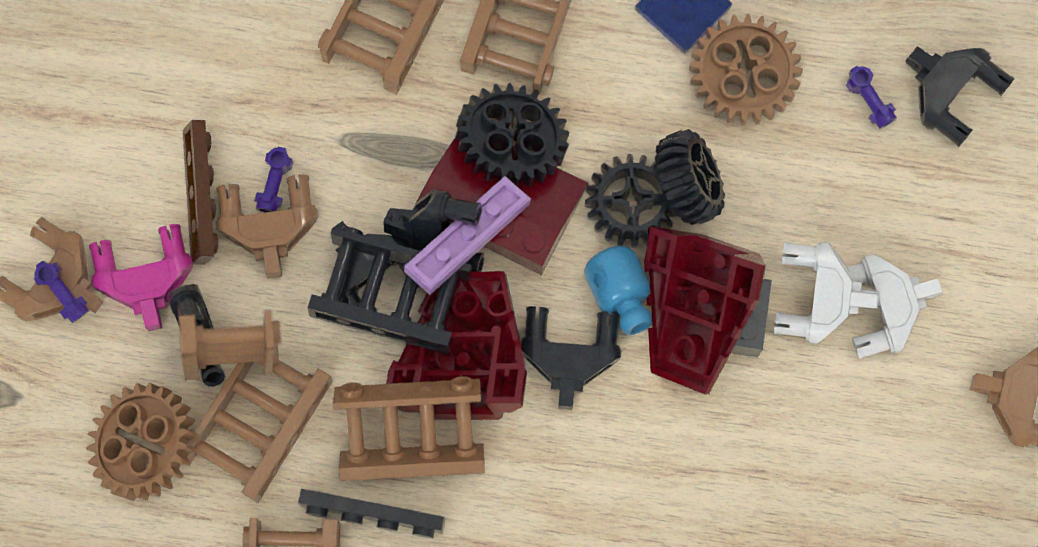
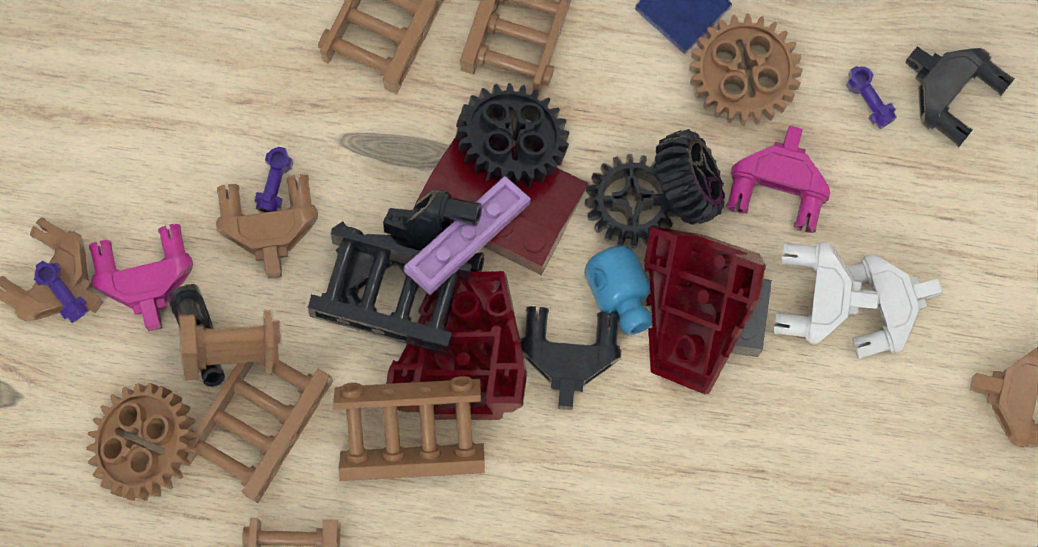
reddish brown plate [182,120,218,265] -> none
black plate [298,488,445,539] -> none
none -> dark pink connector [726,125,830,233]

